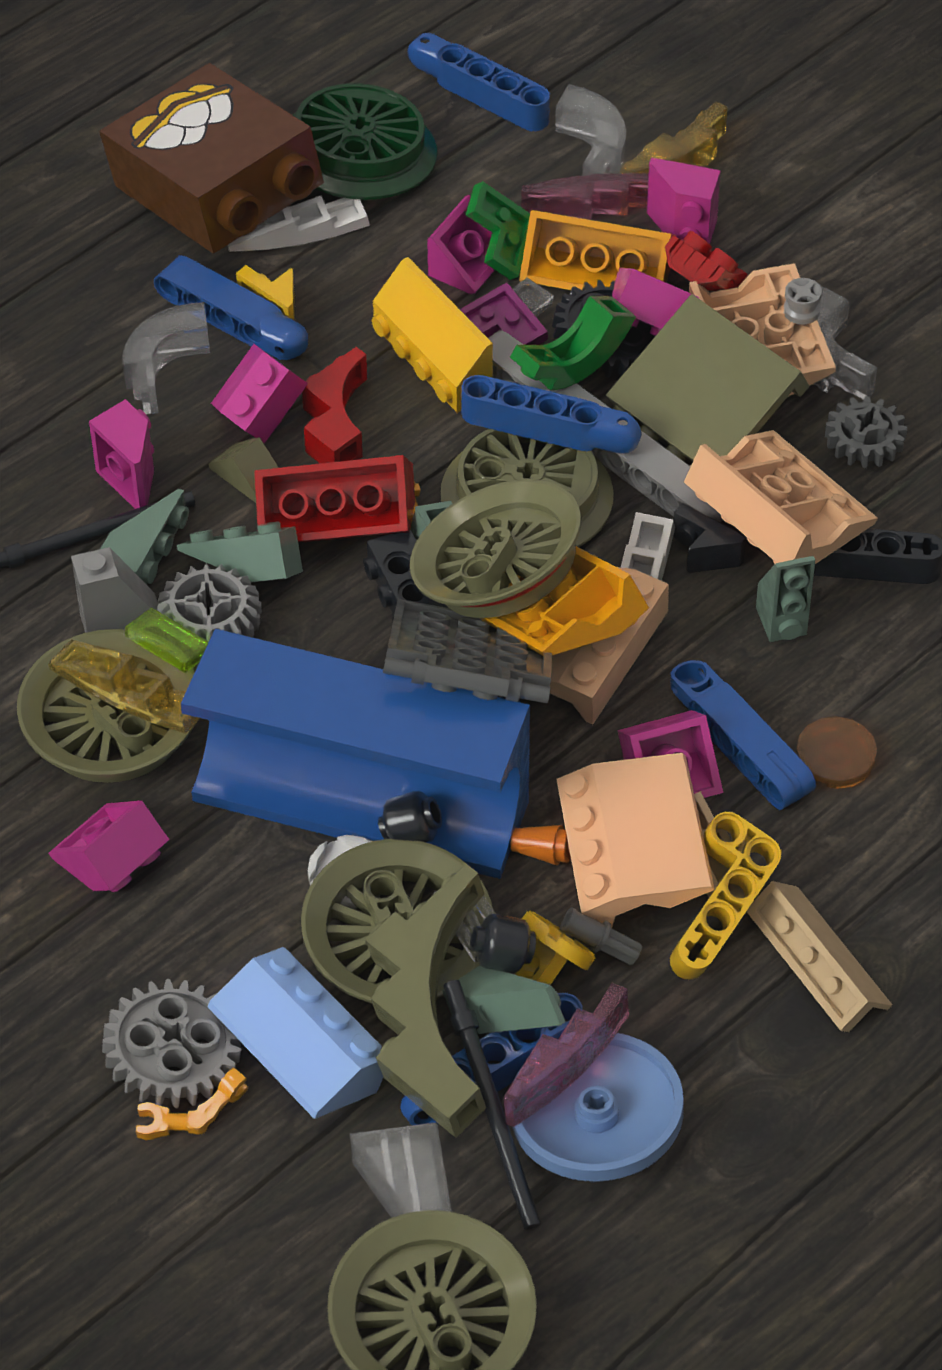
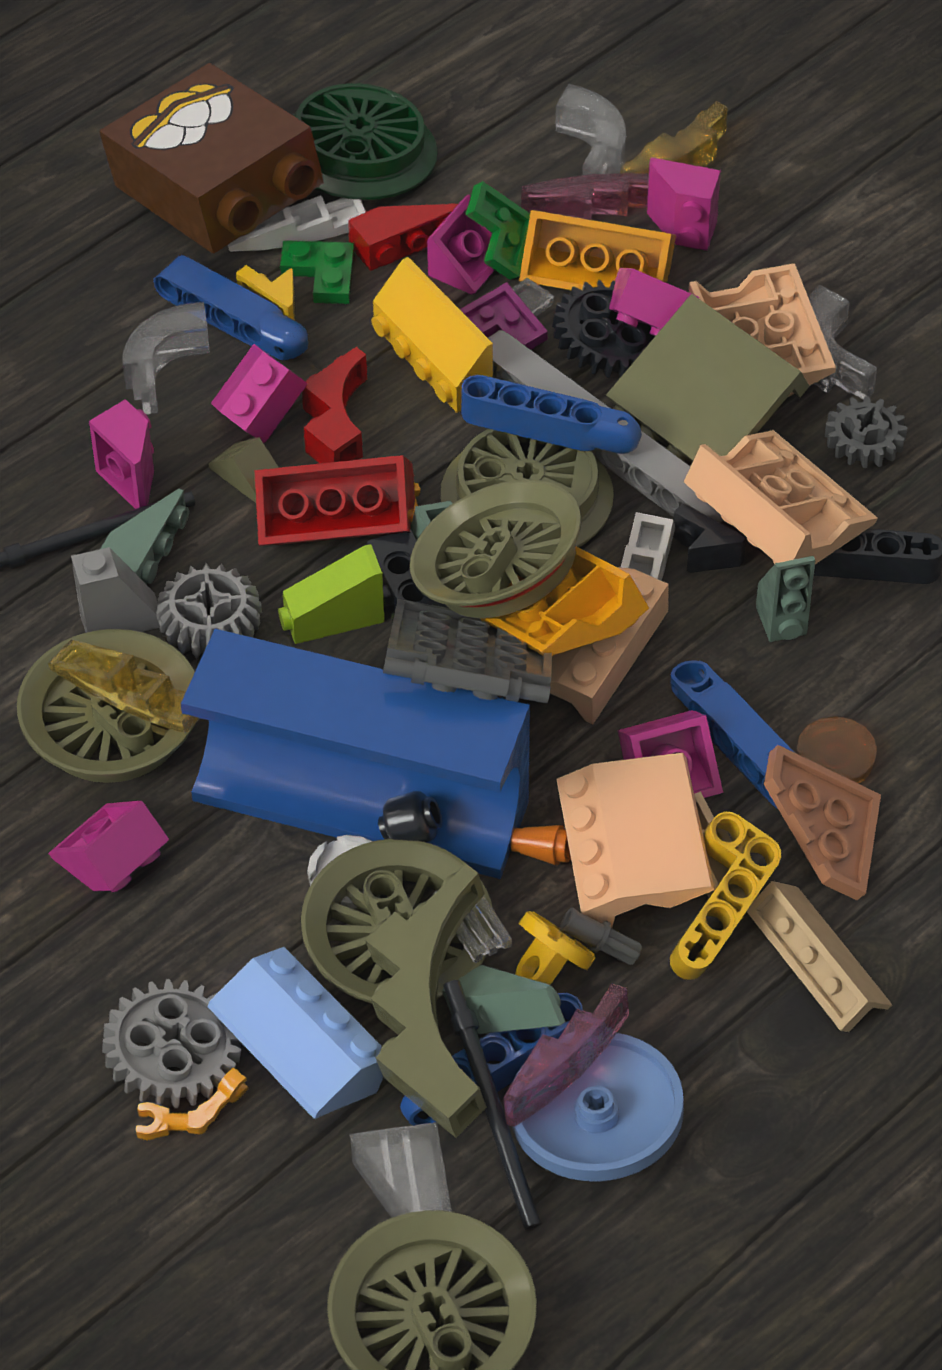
clear neon green tile [125,607,208,673] -> none
sand green slope [177,522,303,582] -> none
blue piece [407,33,550,131] -> none
black head [470,914,536,973] -> none
green arch [510,296,636,391] -> none
red slope [665,230,748,292] -> none
light grey wheel [784,278,822,325] -> none
none -> lime slope [278,544,384,644]
none -> green plate [280,240,354,304]
none -> red slope [348,204,458,271]
none -> nougat plate [764,745,881,900]

